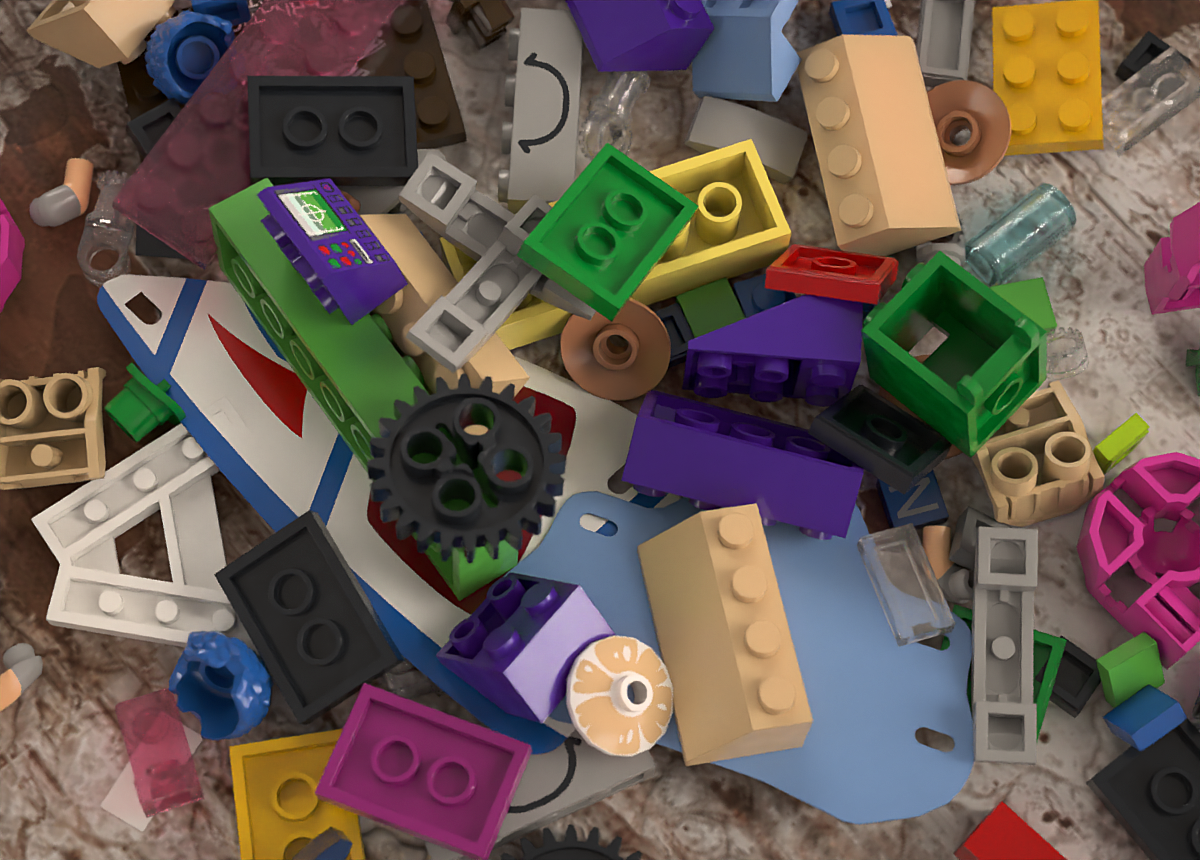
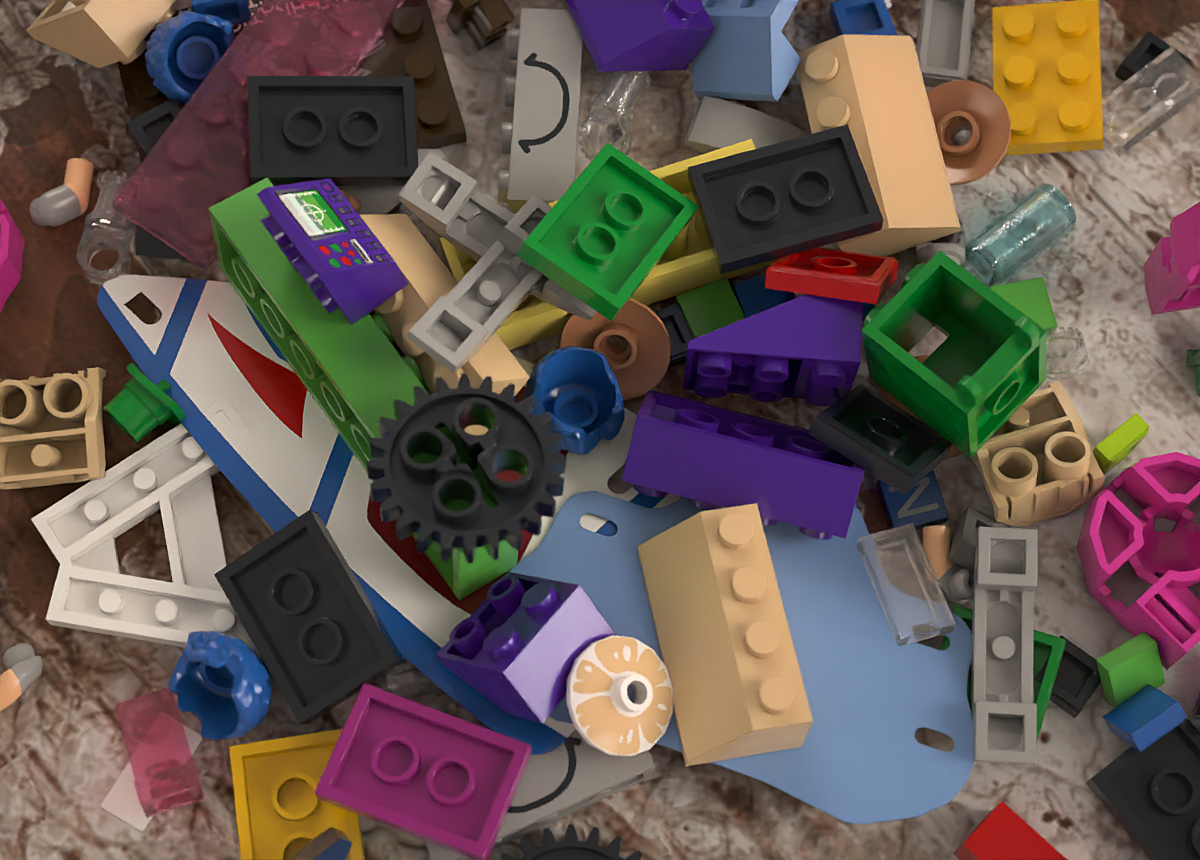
none -> blue hair [524,345,625,455]
none -> black plate [687,124,884,274]

